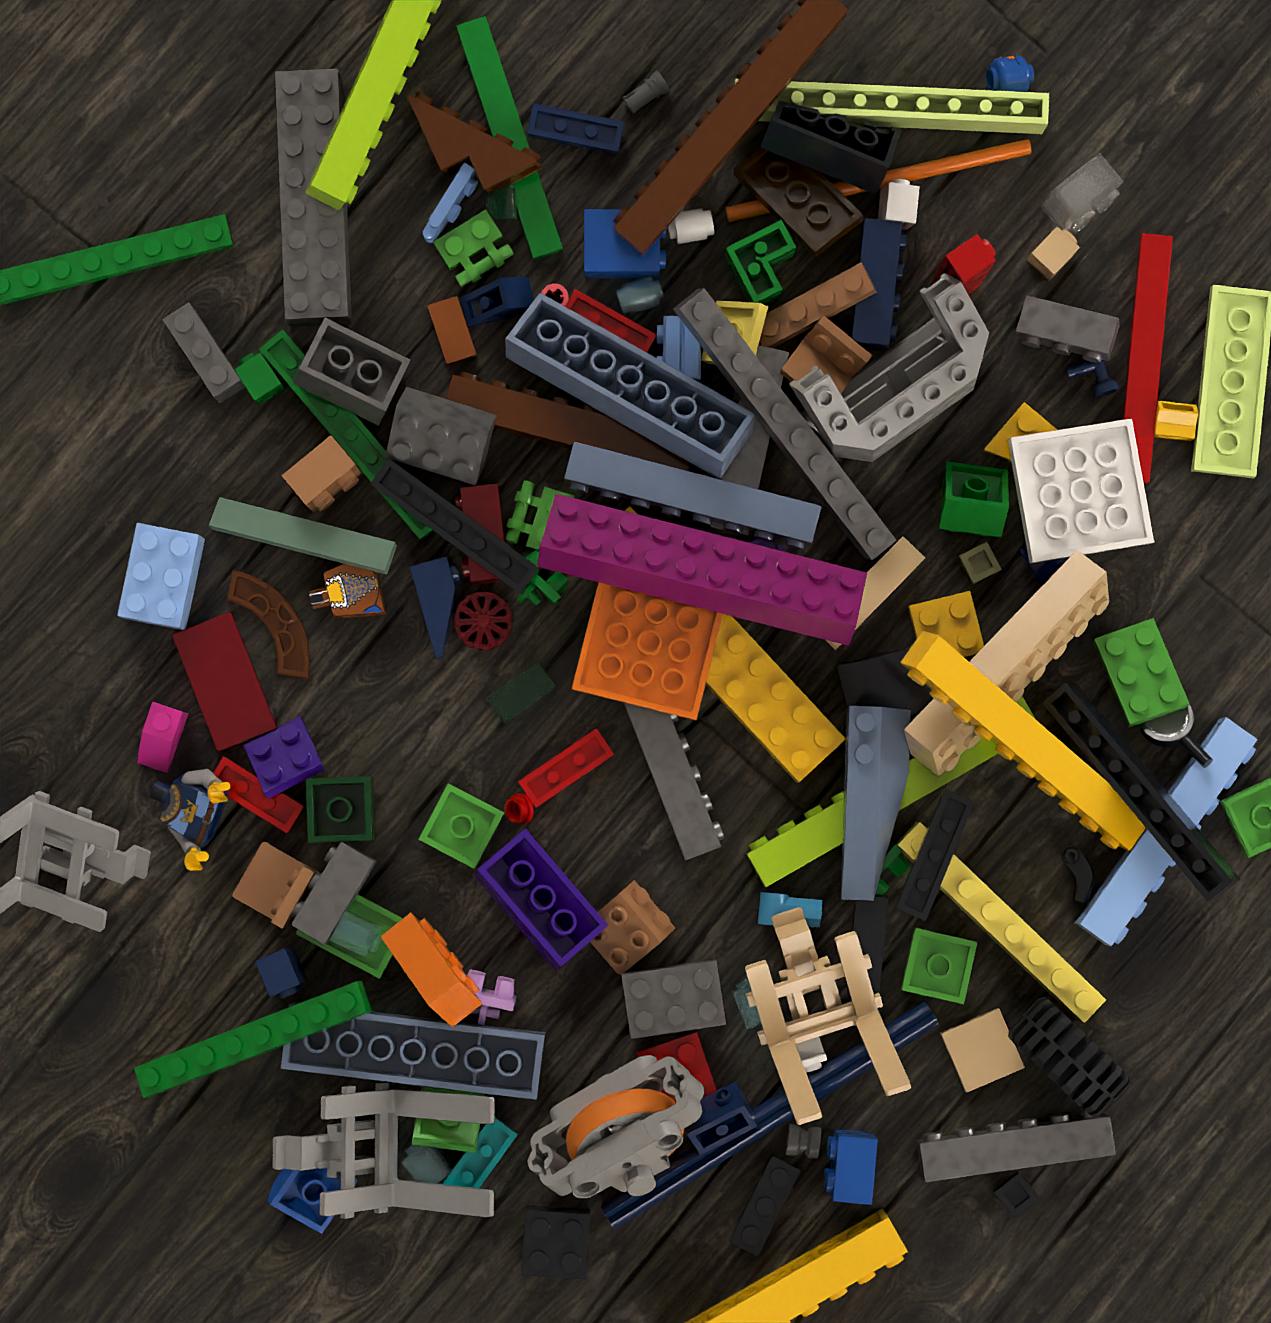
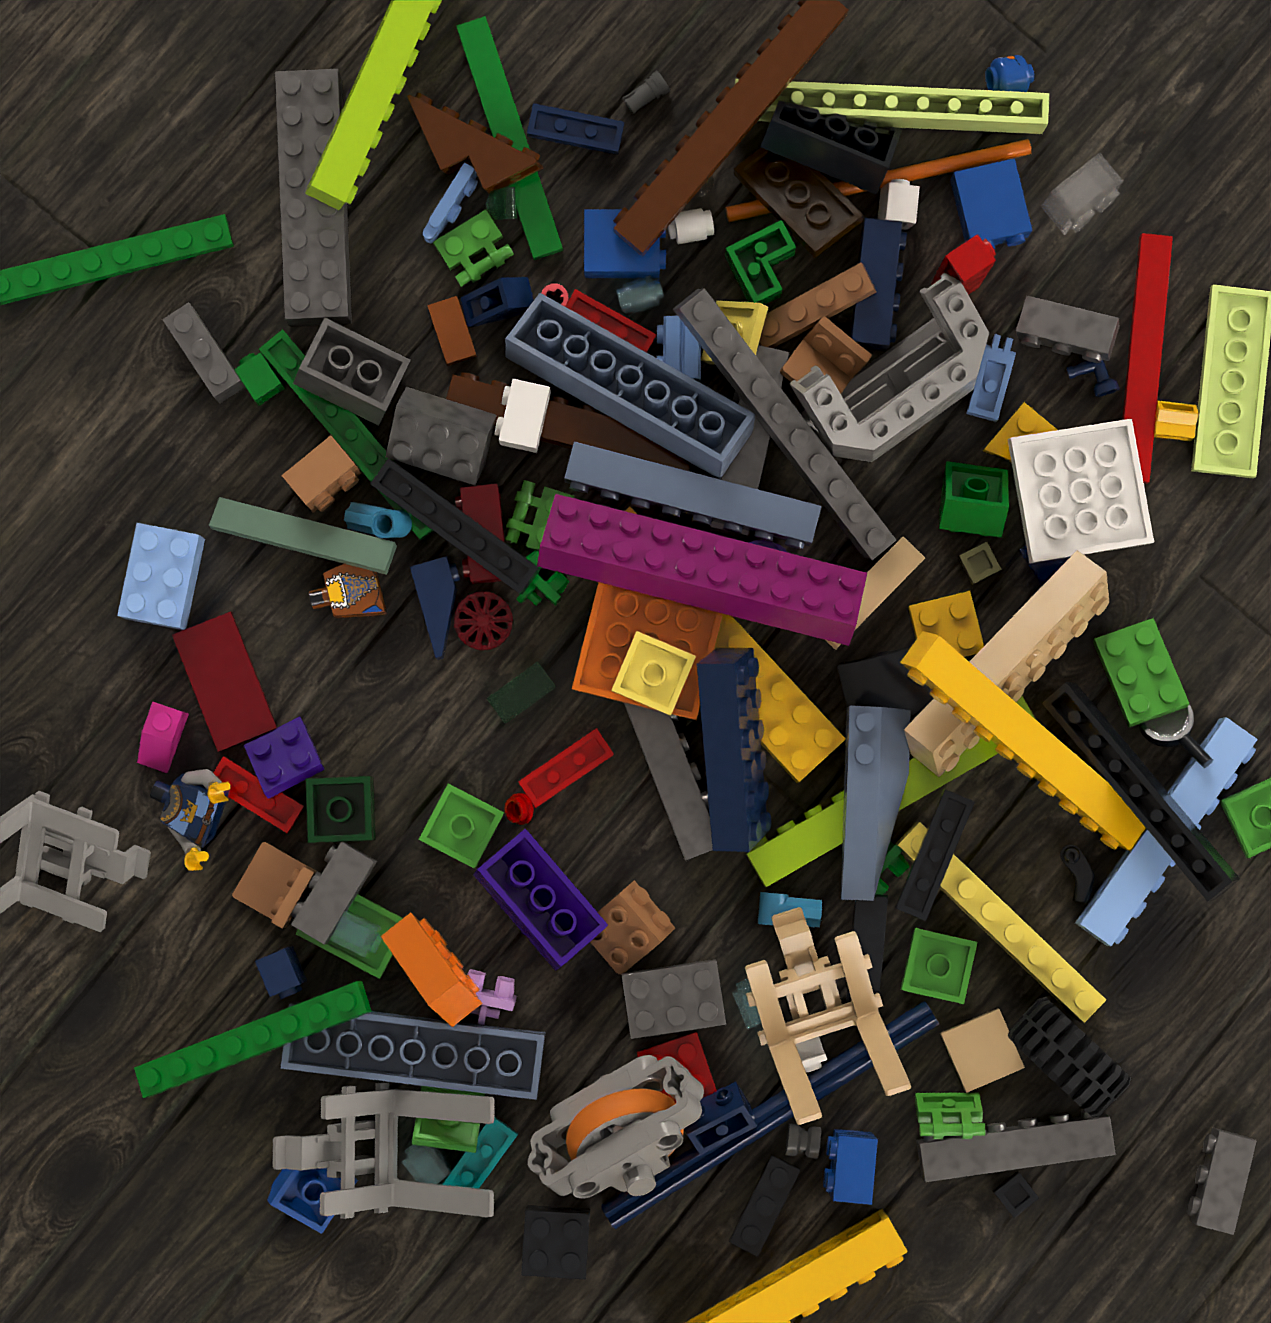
reddish brown tile [226,570,310,680] -> none
tan brick [1027,227,1080,281] -> none
none -> dark azure piece [344,502,412,538]
none -> white brick [495,379,551,453]
none -> light yellow plate [611,631,696,716]
none -> dark blue brick [697,648,771,852]
none -> bright green plate [915,1093,985,1140]
none -> blue brick [950,158,1032,249]
none -> medium blue hinge [966,334,1016,422]
none -> flat silver brick [1187,1127,1257,1235]

